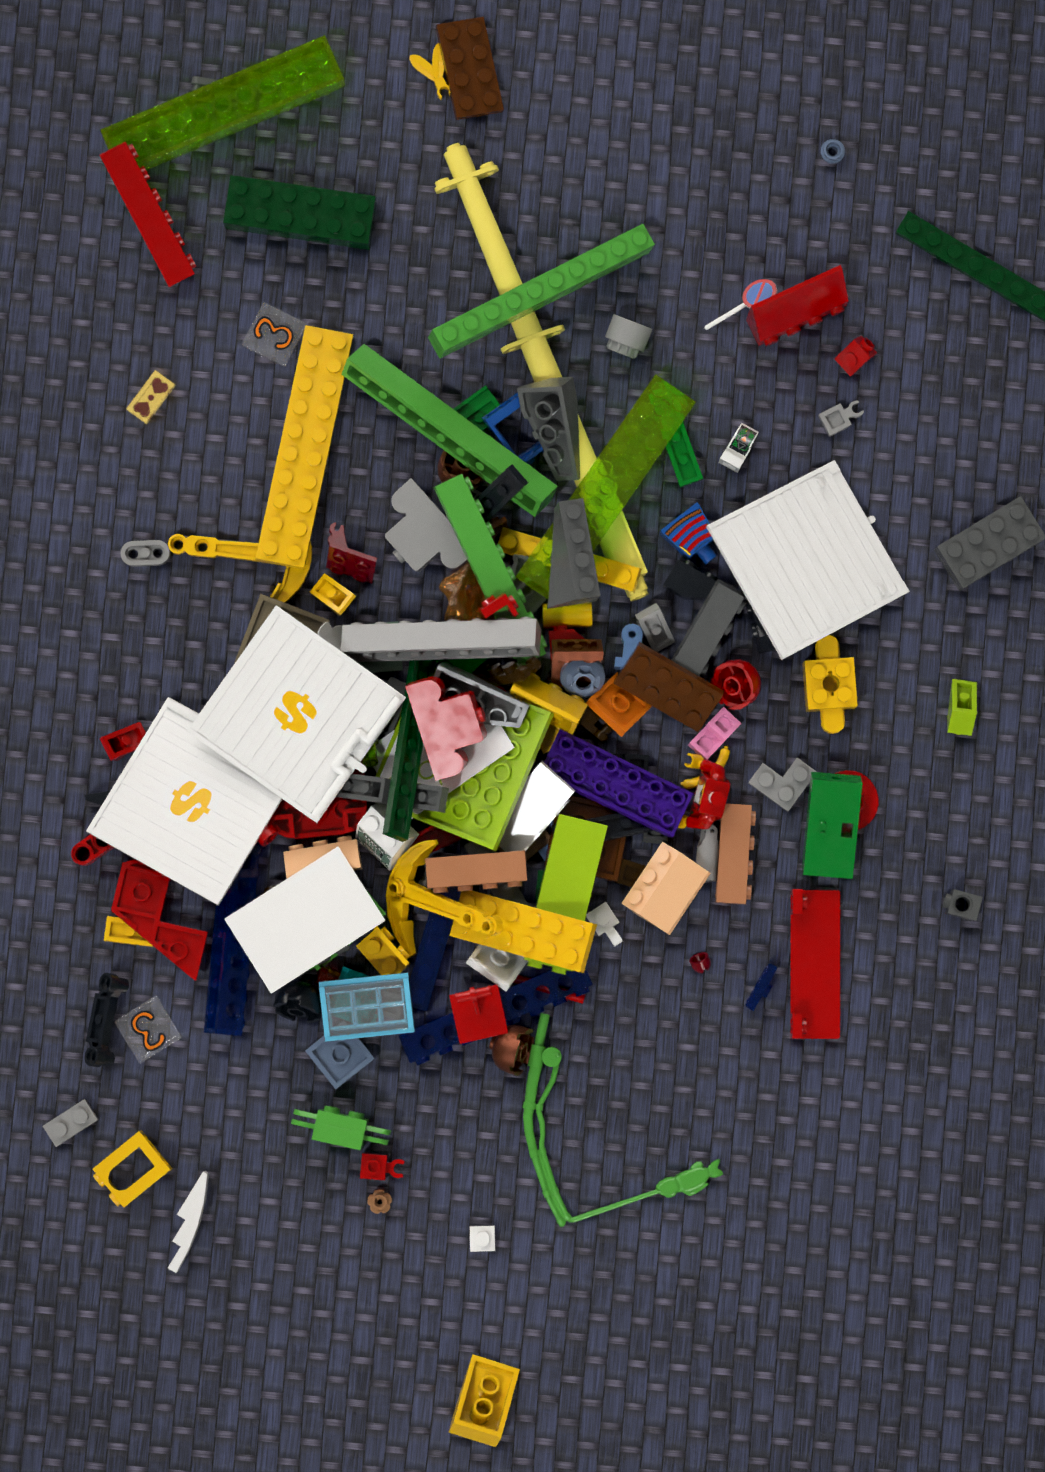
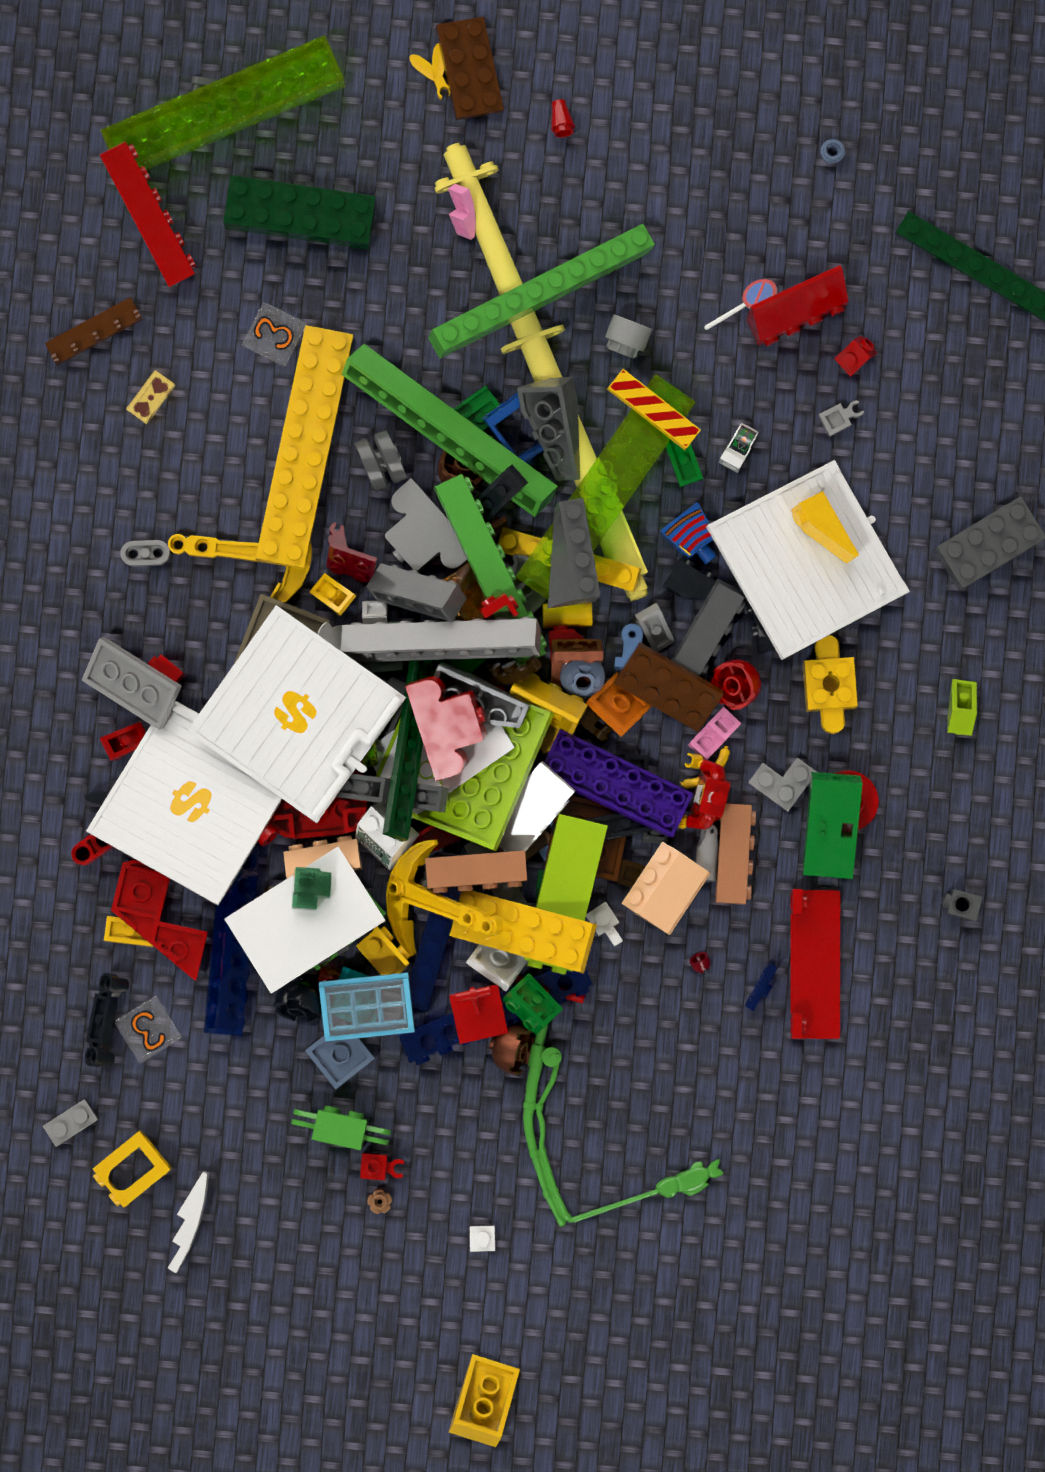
none -> reddish brown hinge [45,297,143,366]
none -> light grey plate [82,637,181,730]
none -> red brick [147,654,185,684]
none -> clear green brick [291,867,331,910]
none -> dark grey wheel [354,429,407,492]
none -> white tile [362,601,387,624]
none -> dark grey brick [366,563,467,622]
none -> bright pink slope [448,184,476,240]
none -> green bracket [502,973,563,1035]
none -> red cone [551,99,575,138]
none -> yellow tile [607,369,701,450]
none -> yellow slope [791,491,859,564]

